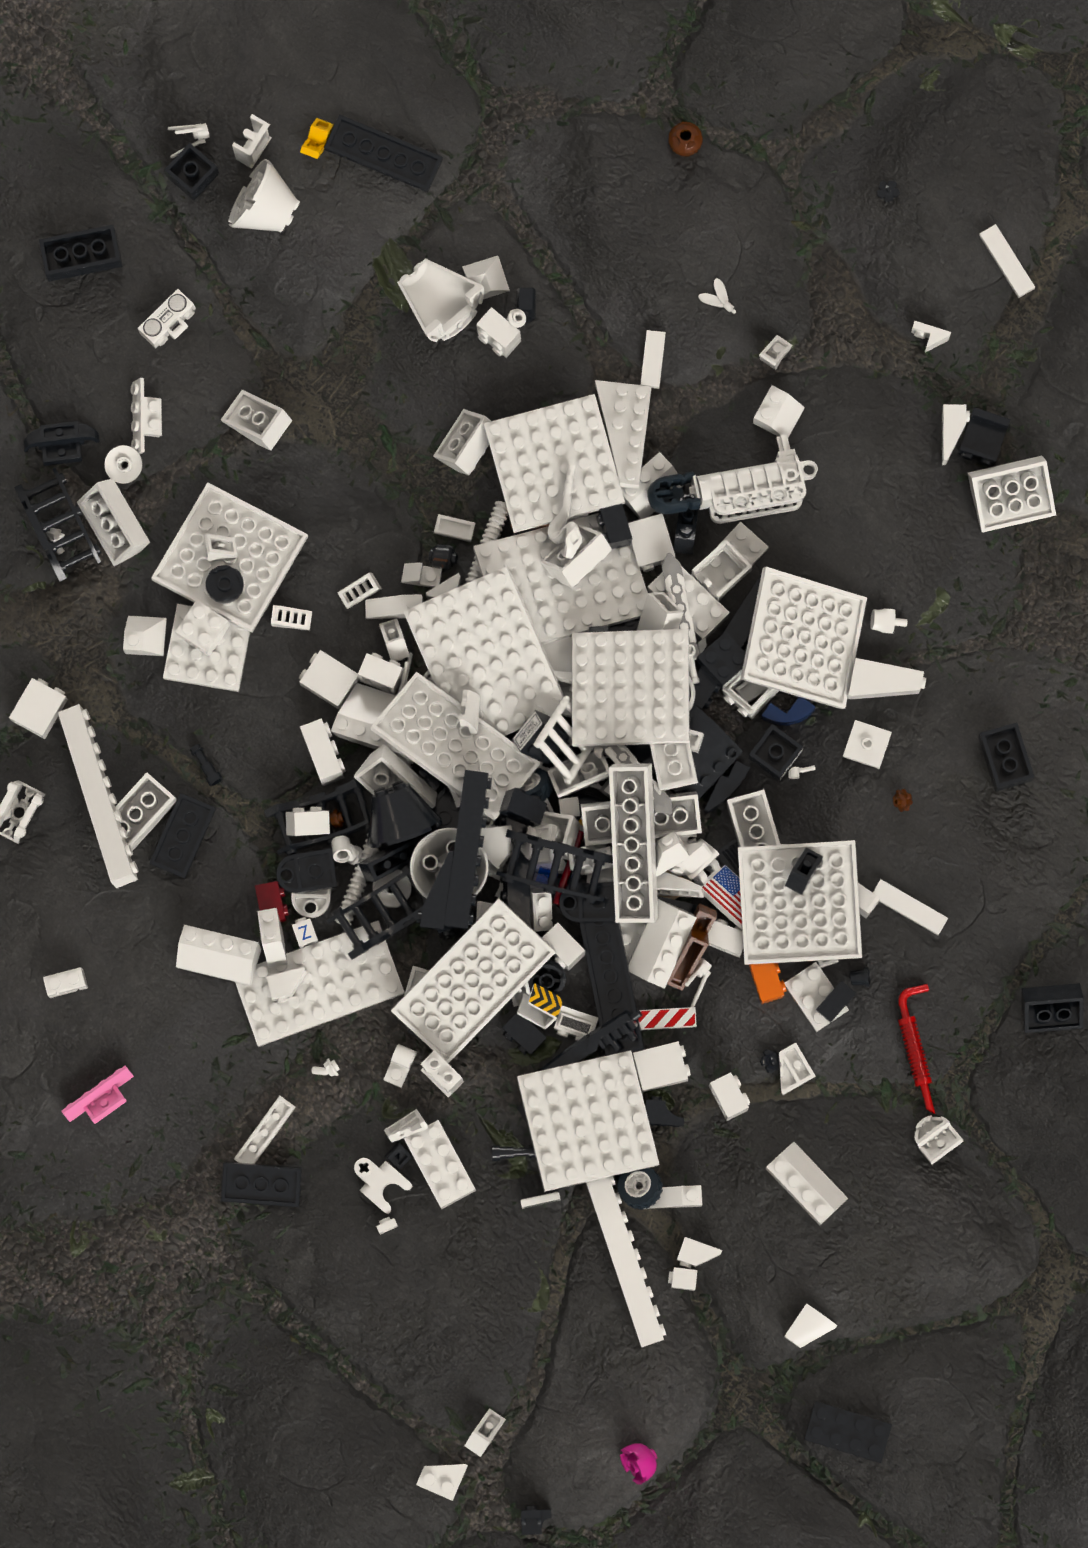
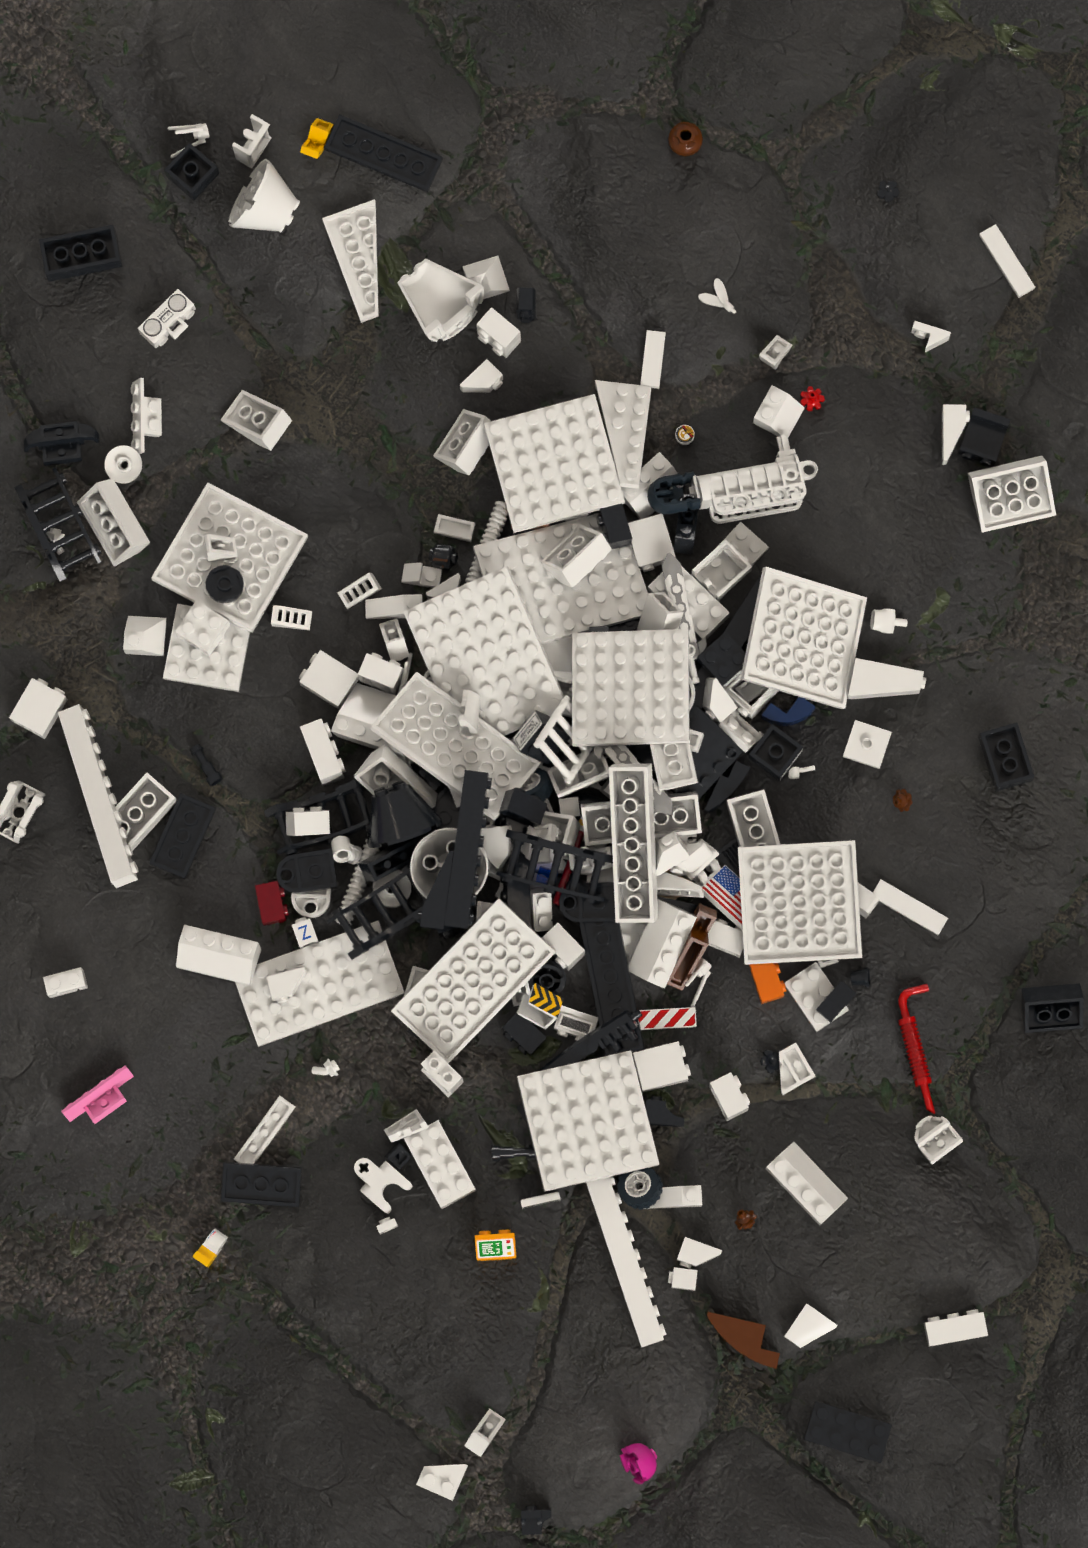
white brick [257,908,288,968] -> none
reddish brown plate [329,809,345,828] -> none
white plate [383,1044,417,1088] -> none
white plate [507,309,526,328] -> none
white animal [548,465,582,559] -> none
black slope [785,848,823,895] -> none
none -> leg [192,1228,228,1268]
none -> white wing [322,199,379,323]
none -> white slope [460,359,503,393]
none -> slope [475,1230,516,1261]
none -> tile [675,425,694,445]
none -> white slope [702,677,737,723]
none -> reddish brown slope [707,1312,780,1369]
none -> white plate [718,710,764,753]
none -> reddish brown plant [734,1210,757,1230]
none -> red plant [800,386,825,411]
none -> white brick [924,1309,988,1347]

